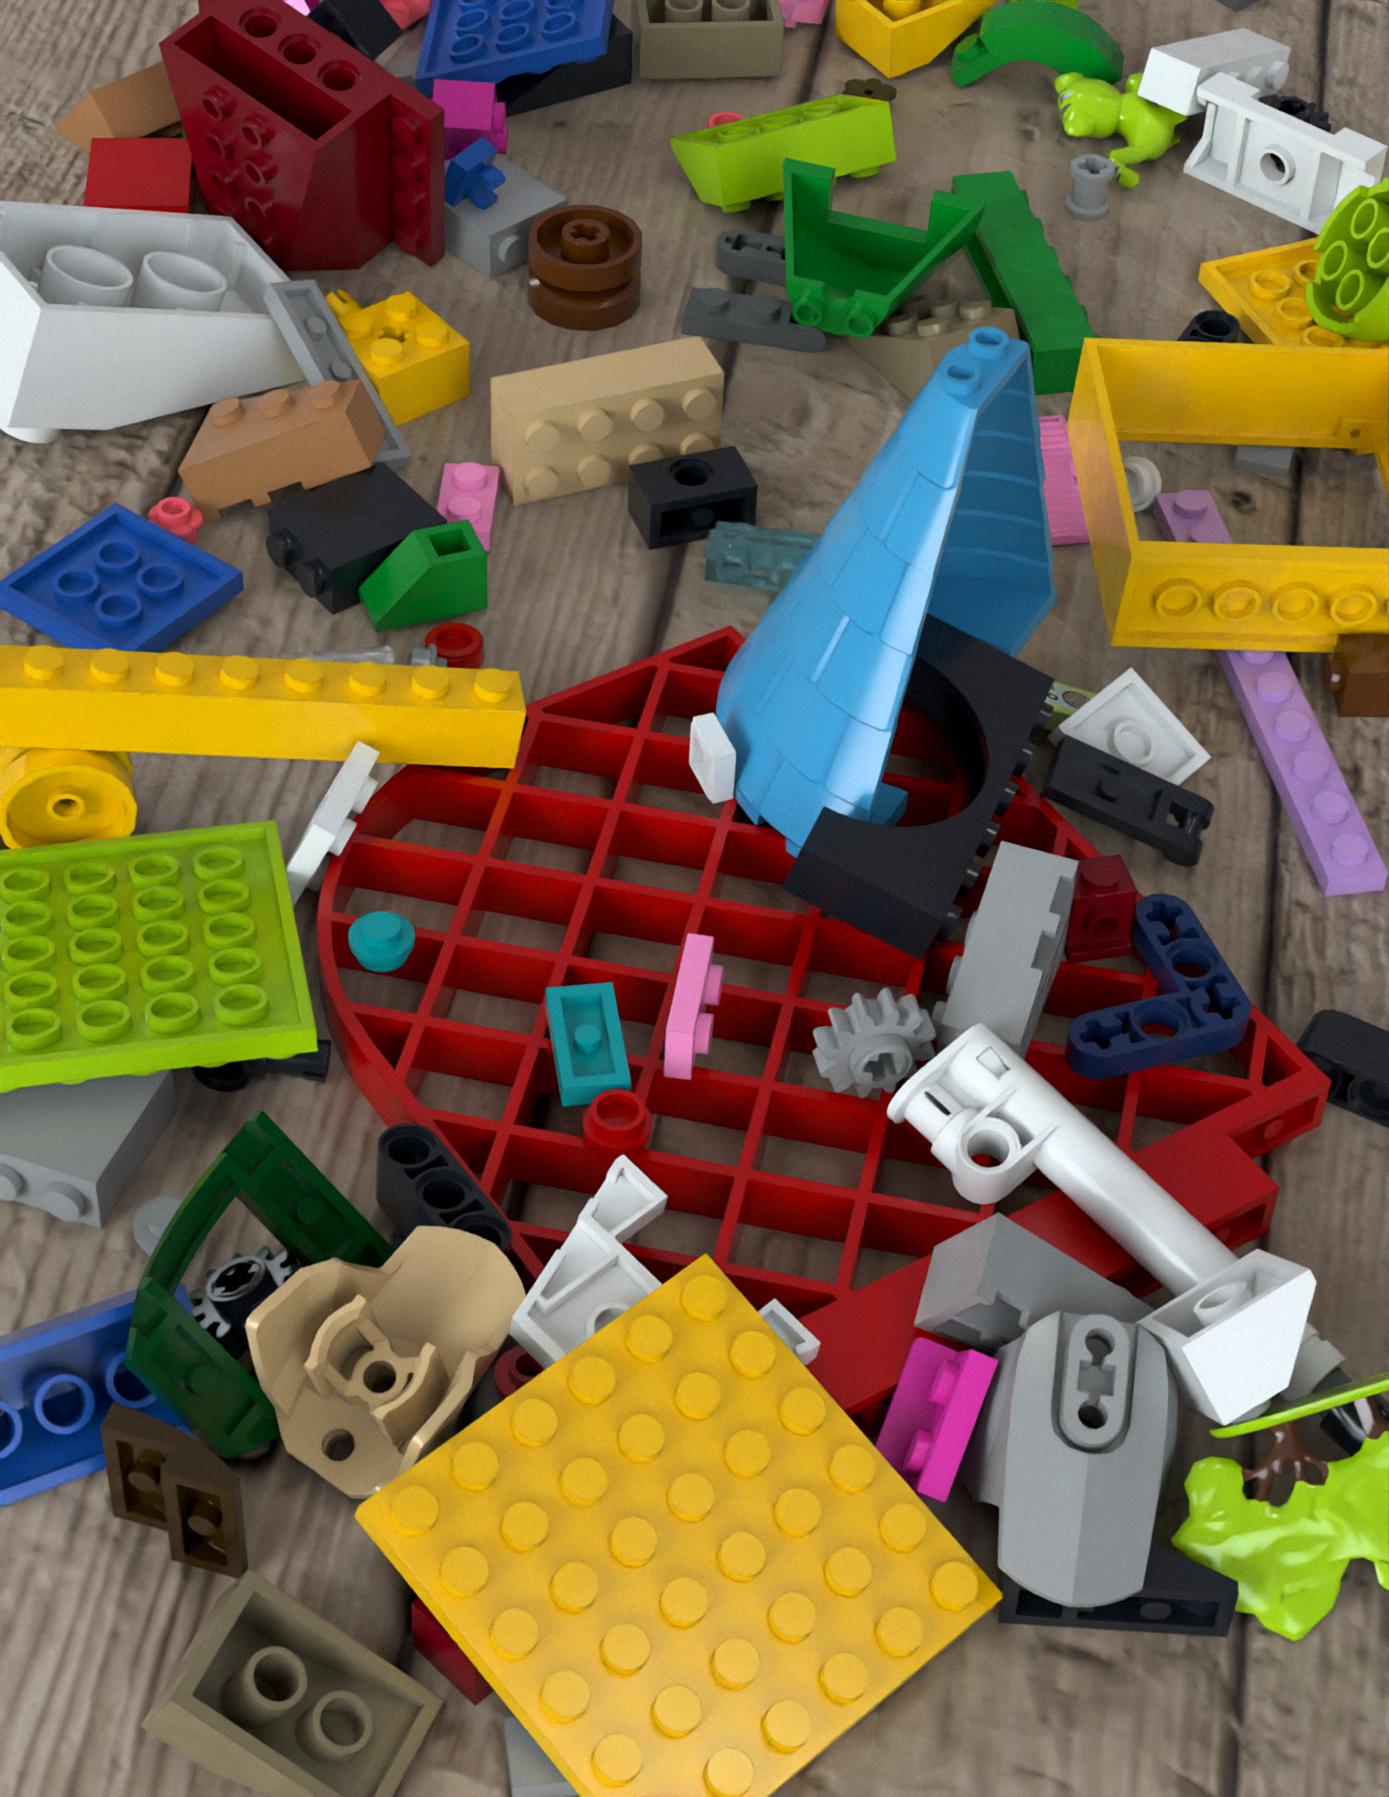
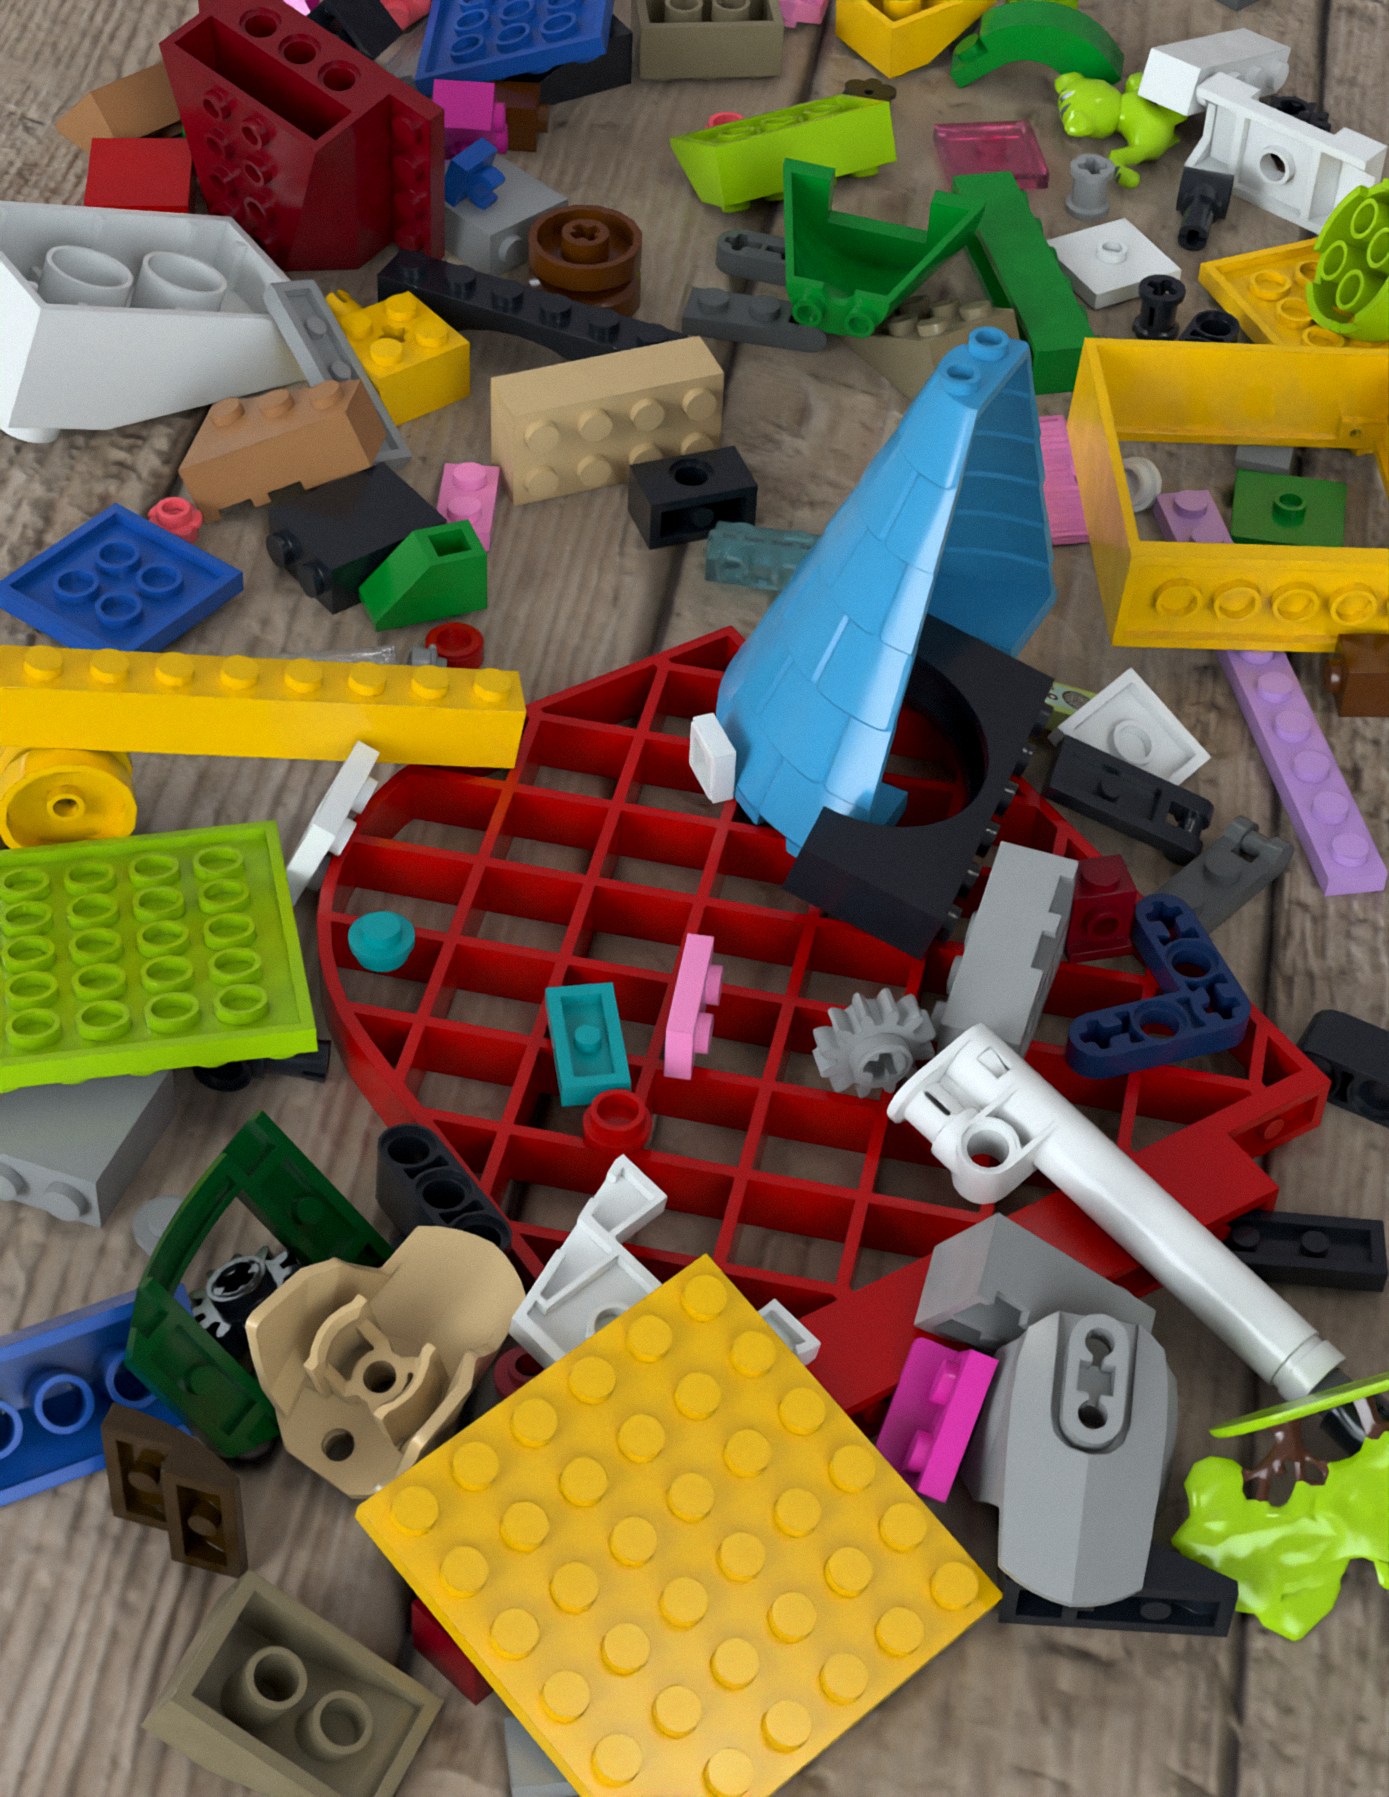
white slope [1134,1249,1317,1426] -> none
none -> black arch [377,248,688,361]
none -> reddish brown brick [482,80,550,152]
none -> clear pink plate [933,120,1050,190]
none -> white plate [1046,218,1182,310]
none -> black bush [1132,274,1186,341]
none -> dark grey plate [1153,815,1294,935]
none -> black pin [1176,166,1234,251]
none -> black plate [1221,1209,1388,1292]
none -> green plate [1229,468,1347,547]

